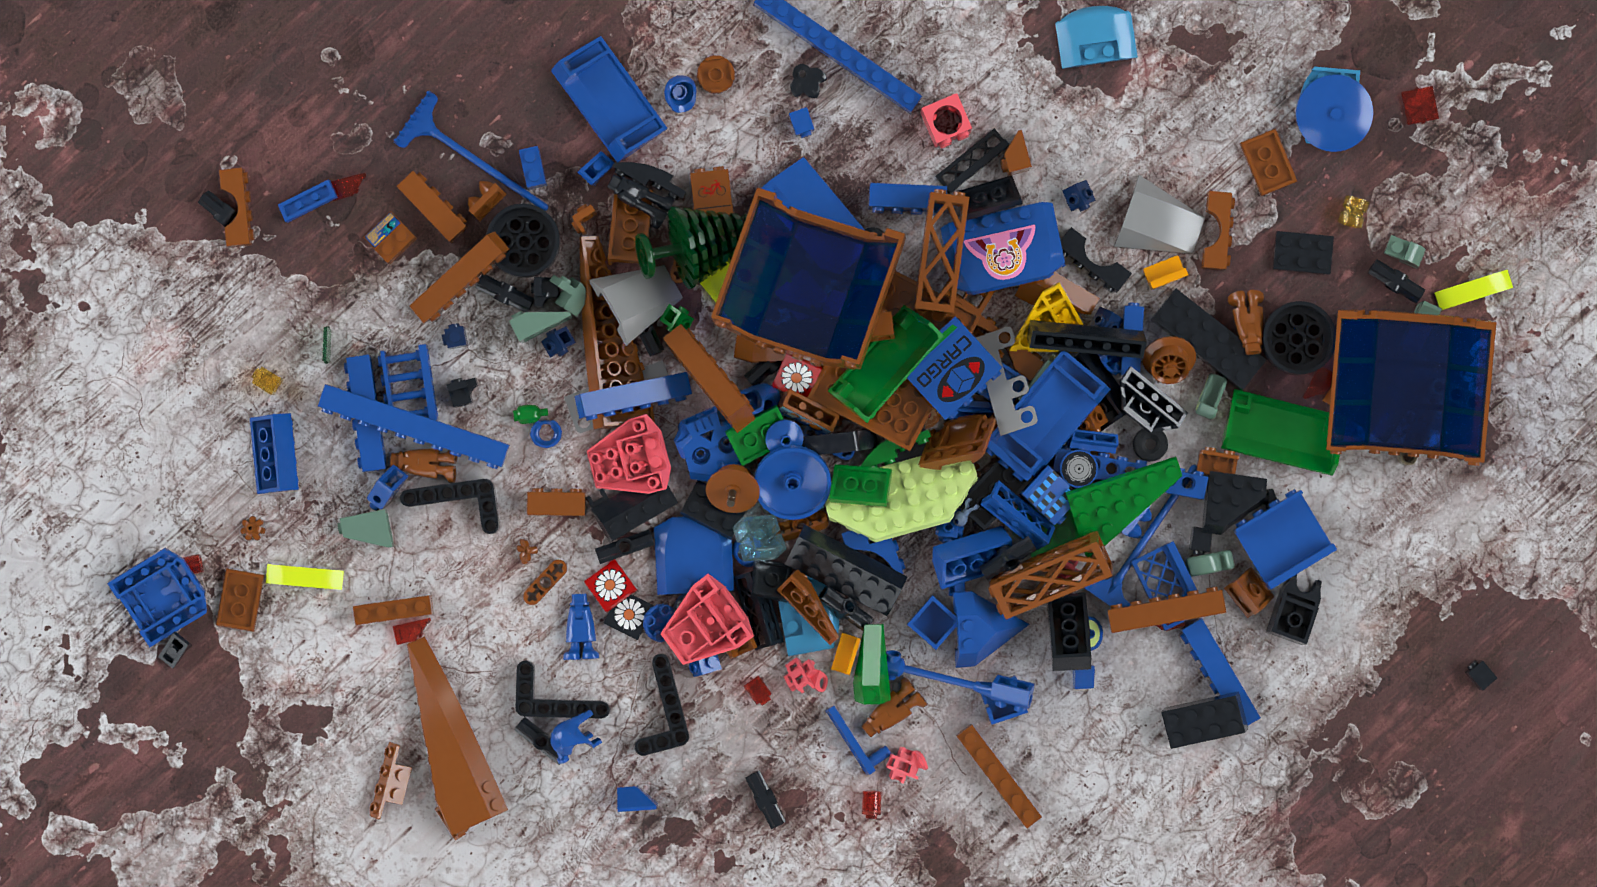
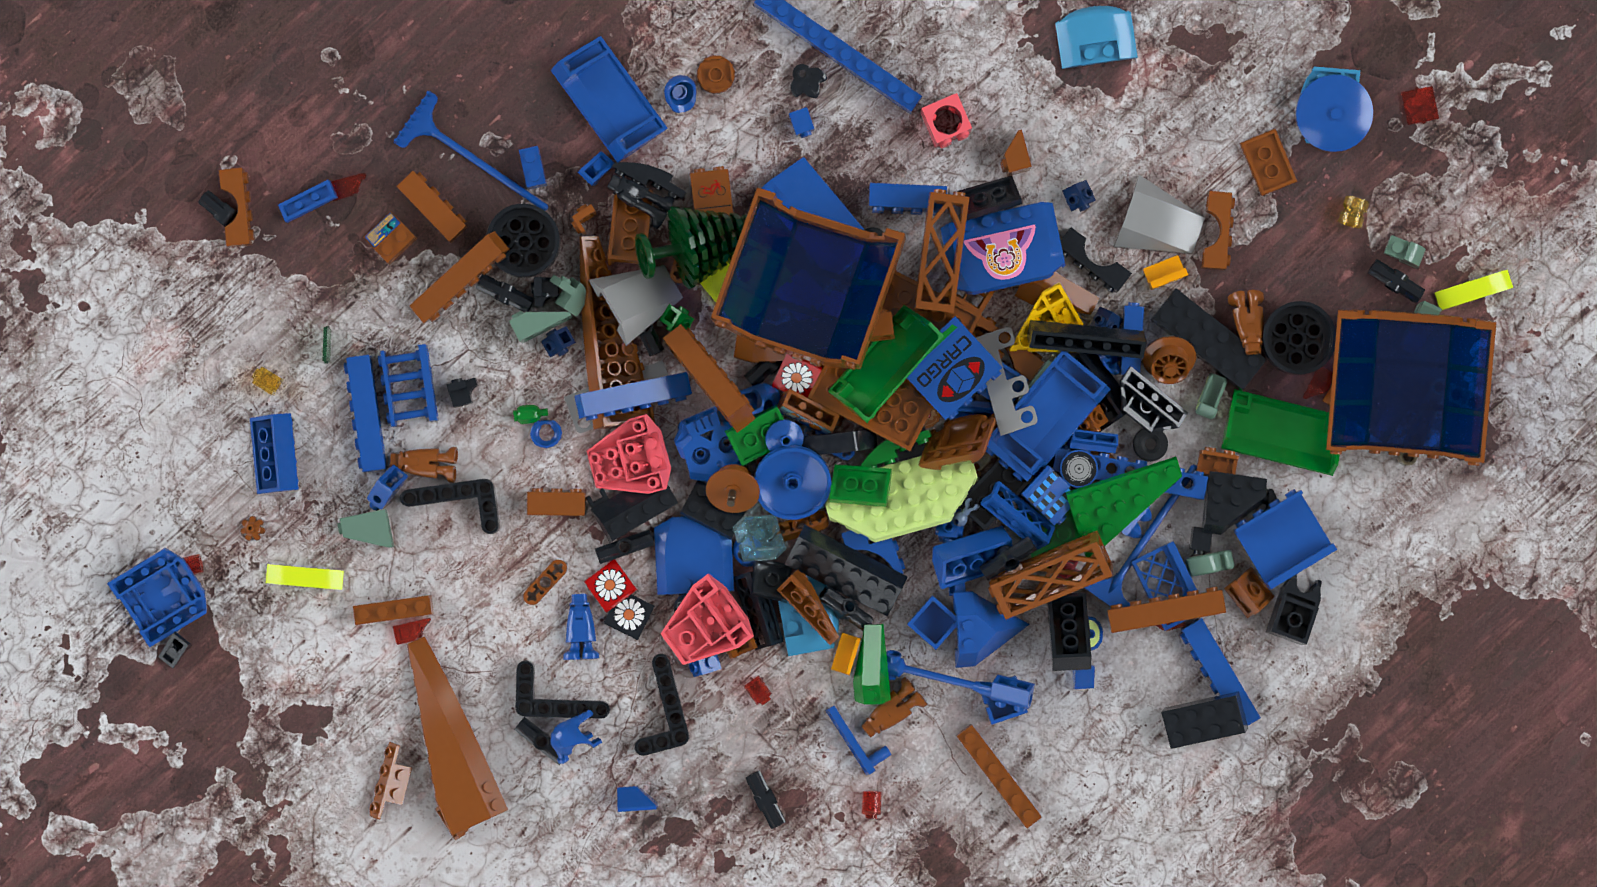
dark orange tile [216,568,265,632] -> none
blue brick [318,384,510,469] -> none
dark blue brick [442,323,468,350] -> none
dark orange tile [468,181,507,221] -> none
dark orange plant [517,539,538,564] -> none
blue dish [643,604,674,642] -> none
coral piece [784,657,828,693] -> none
coral piece [886,747,928,784] -> none
black fence [935,128,1010,194] -> none
black plate [1273,231,1334,275] -> none
black brick [1465,660,1498,691] -> none

